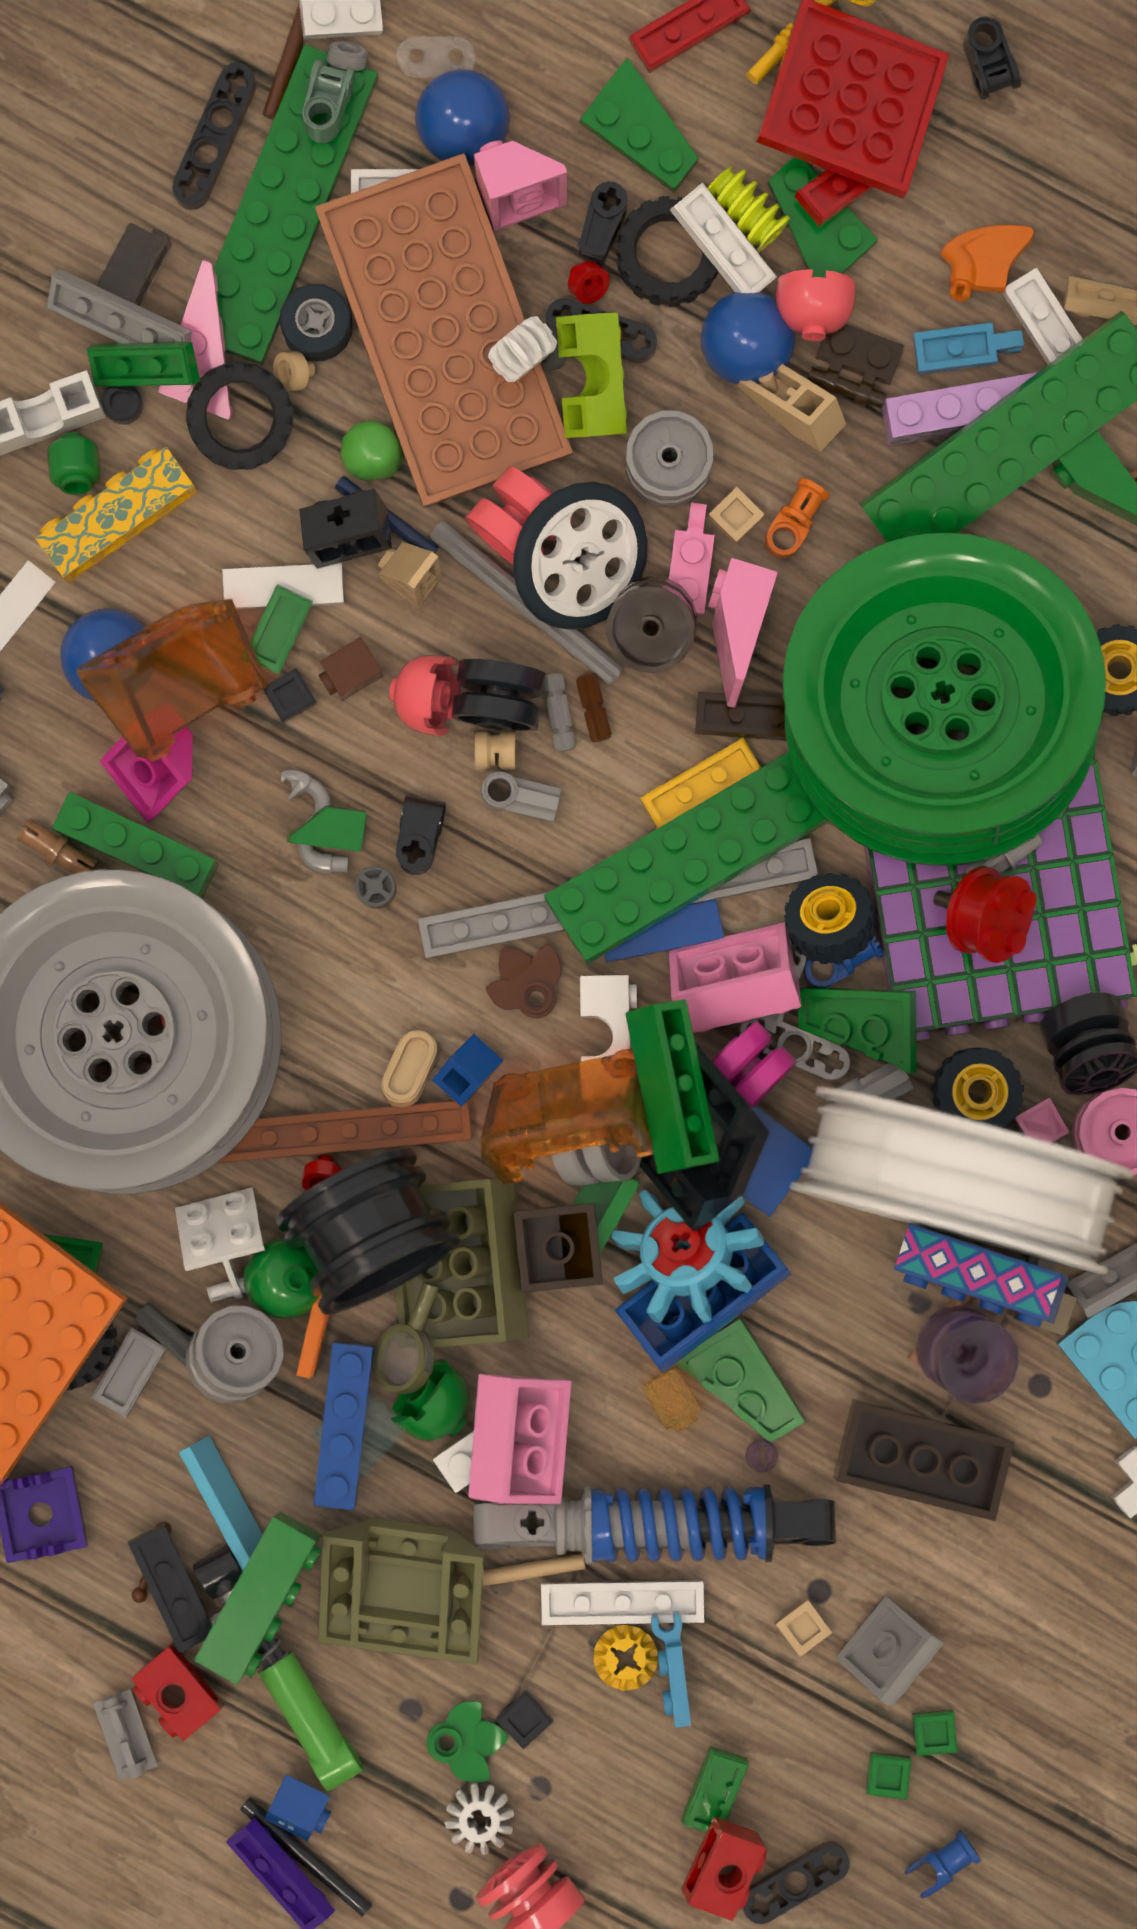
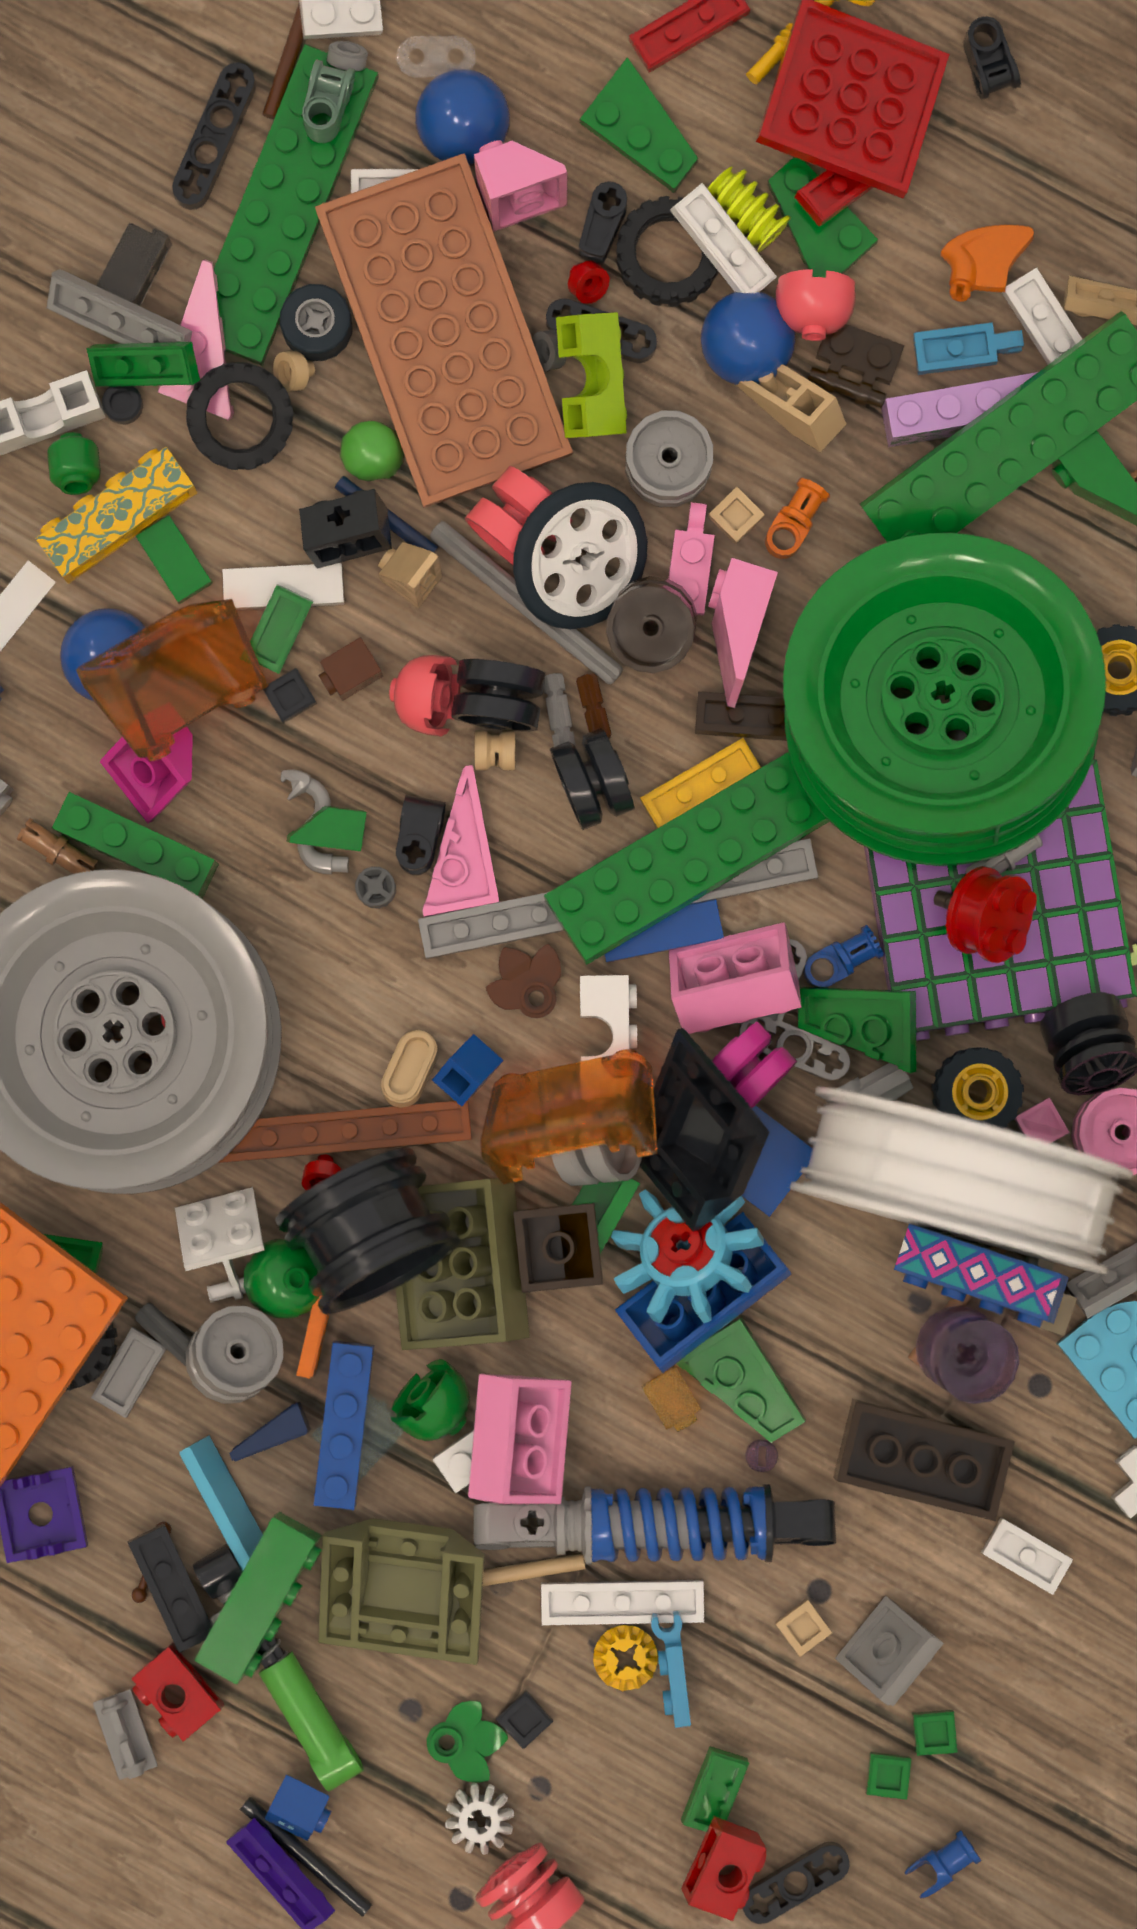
piece [373,1281,439,1394] -> none
light grey piece [480,772,561,823] -> none
white gear [488,316,557,382] -> none
green brick [625,999,719,1174] -> none
black wheel [784,873,877,964] -> none
none -> green tile [136,515,213,604]
none -> dark blue slope [229,1401,311,1462]
none -> bright pink wing [422,765,499,918]
none -> black wheel [550,728,635,831]
none -> white plate [981,1517,1073,1595]

